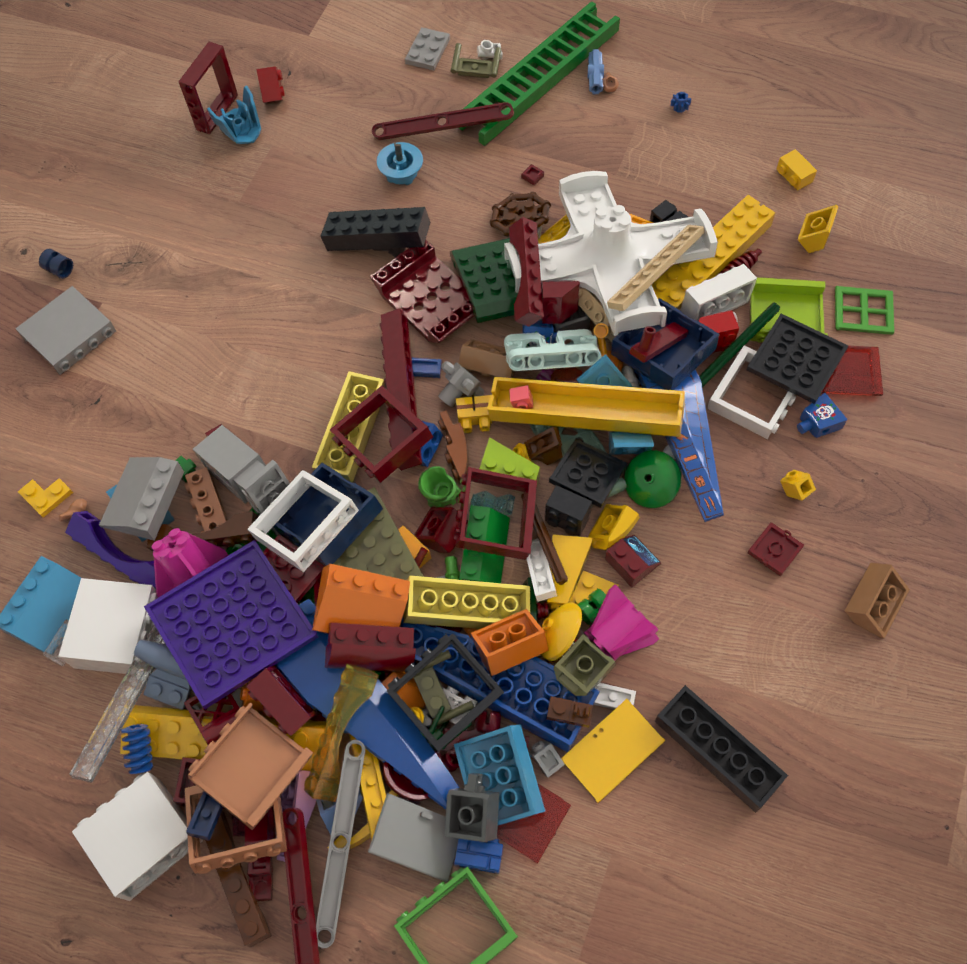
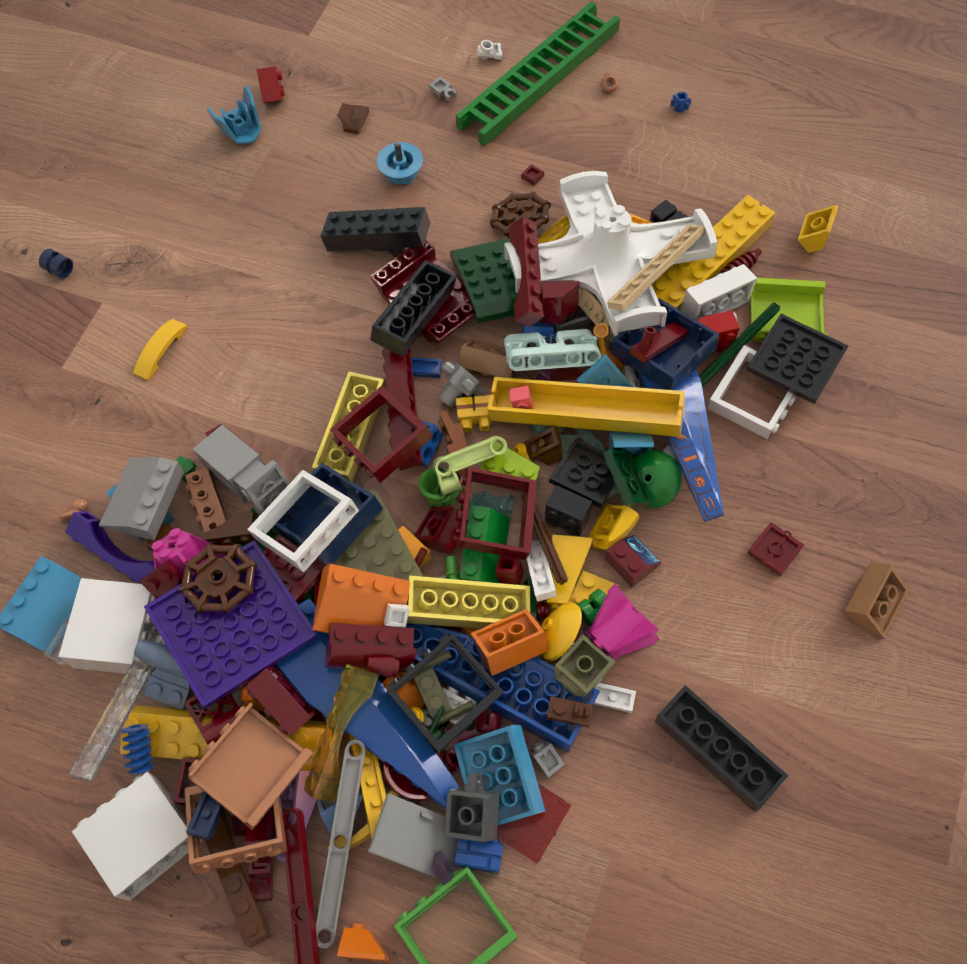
light grey panel [15,286,116,375] -> none
yellow plate [18,478,73,518] -> none
dark red window [178,41,238,135] -> none
dark red beam [372,102,514,140] -> none
light grey plate [405,27,450,71] -> none
olive plate [450,43,502,78] -> none
yellow container [561,699,665,803] -> none
medium blue piece [588,49,604,94] -> none
yellow brick [776,149,817,191] -> none
yellow brick [780,470,816,501] -> none
blue torso [797,393,848,438] -> none
clear red piece [822,346,883,396] -> none
bright green window [835,286,894,335] -> none
none -> yellow slope [133,319,188,381]
none -> dark red wing [140,560,183,599]
none -> reddish brown plate [179,544,257,613]
none -> reddish brown slope [337,103,369,134]
none -> orange slope [337,923,390,962]
none -> dark red cone [366,657,399,678]
none -> black brick [370,260,457,357]
none -> white tile [384,603,410,628]
none -> light grey plate [429,77,457,102]
none -> clear purple plate [431,850,454,885]
none -> yellowish green piece [433,436,507,496]
none -> dark red brick [495,556,524,585]
none -> dark green plate [603,449,653,507]

